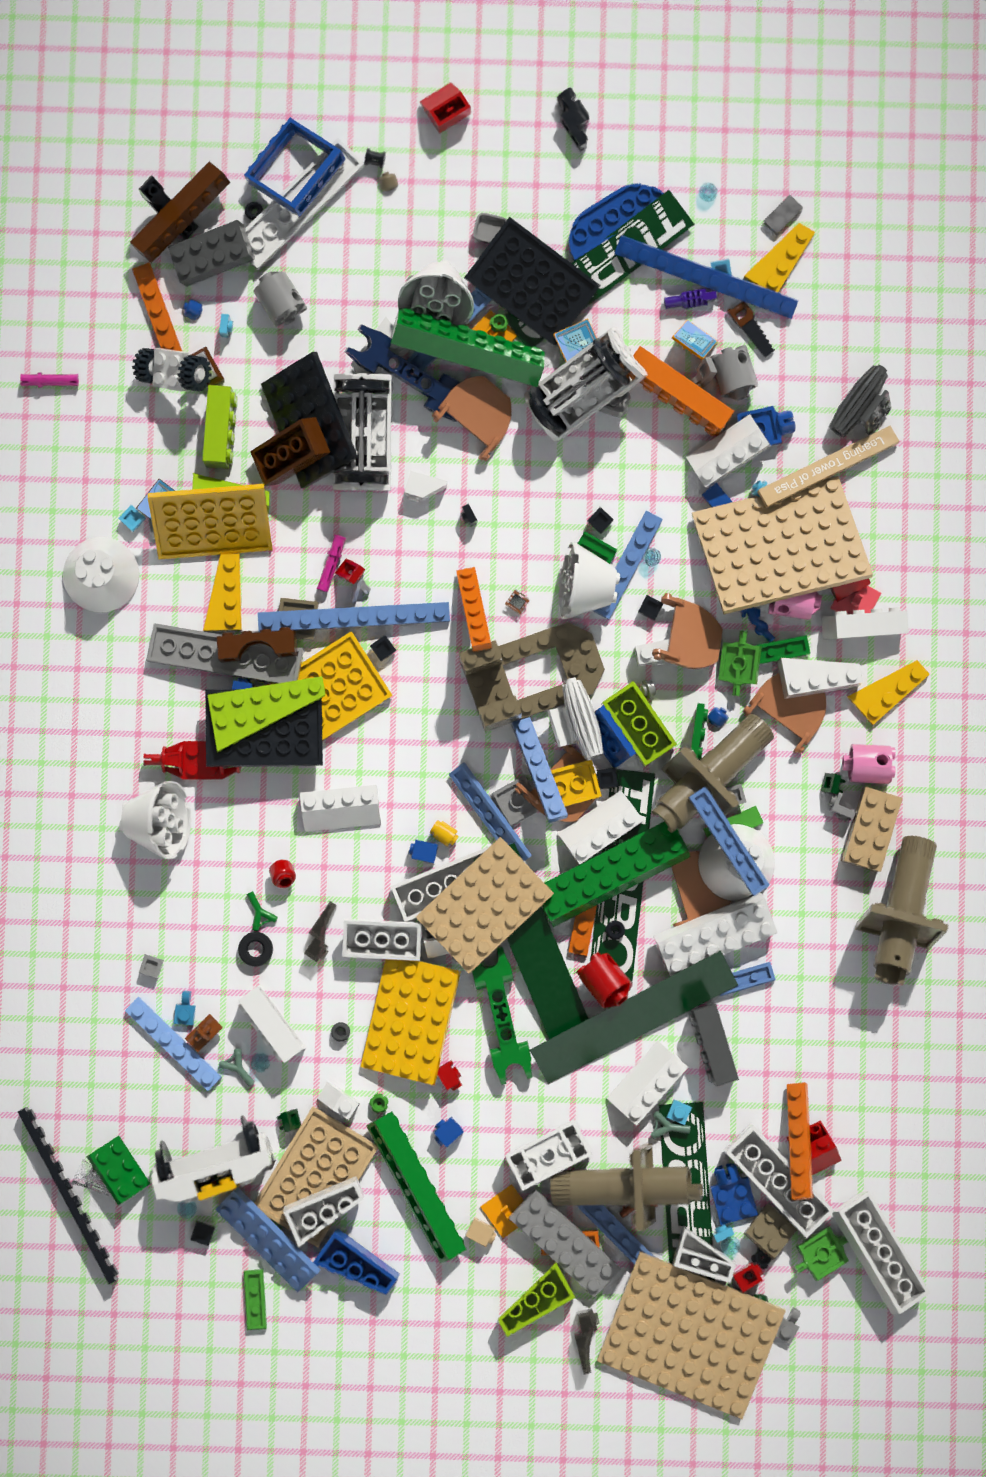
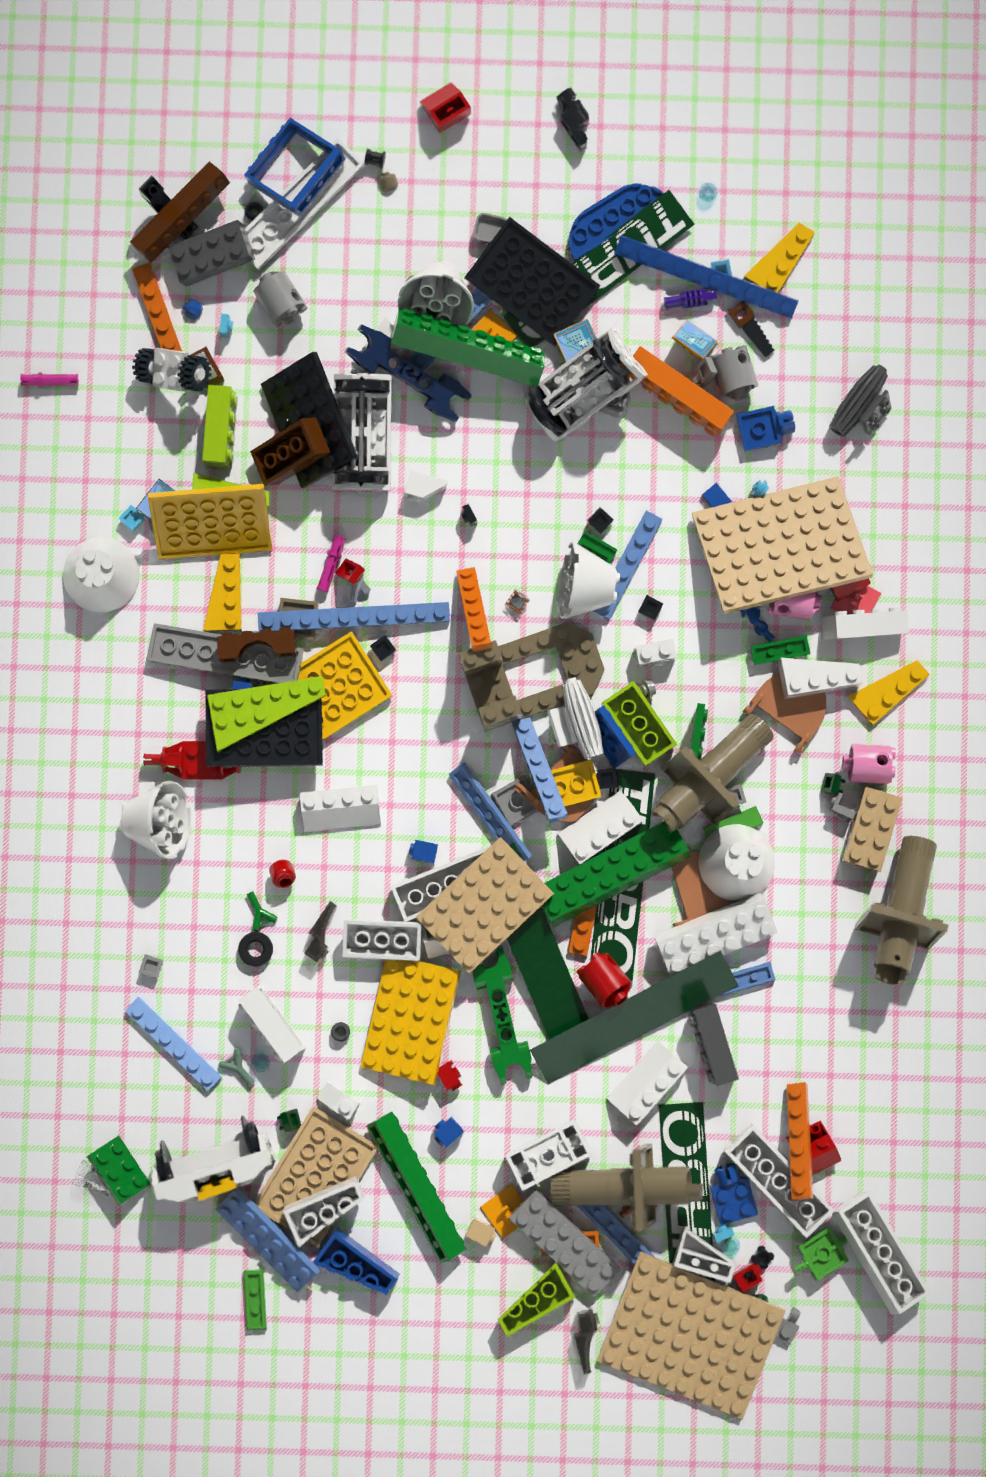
black plate [17,1107,119,1284] -> none
dark azure plate [174,991,196,1025] -> none
clear light blue plate [177,1201,197,1219] -> none
dark orange hips [184,1014,223,1052] -> none
black plate [190,1221,215,1246] -> none
bright green plate [370,1094,389,1113] -> none
yellow brick [429,820,459,847] -> none
nougat piece [432,376,512,461] -> none
bright green plate [490,314,508,332] -> none
black plate [606,920,625,940] -> none
clear light blue plate [644,547,661,566] -> none
sand green piece [651,1111,690,1139] -> none
nougat piece [652,593,723,669] -> none
medium azure plate [666,1099,692,1125] -> none
white slope [687,414,771,489] -> none
medium blue plate [688,786,770,896] -> none
blue piece [707,707,729,727] -> none
bright green plate [718,630,762,696] -> none
dark tan plate [743,1203,798,1260] -> none
tan tile [758,426,900,508] -> none
flat silver tile [763,195,803,235] -> none

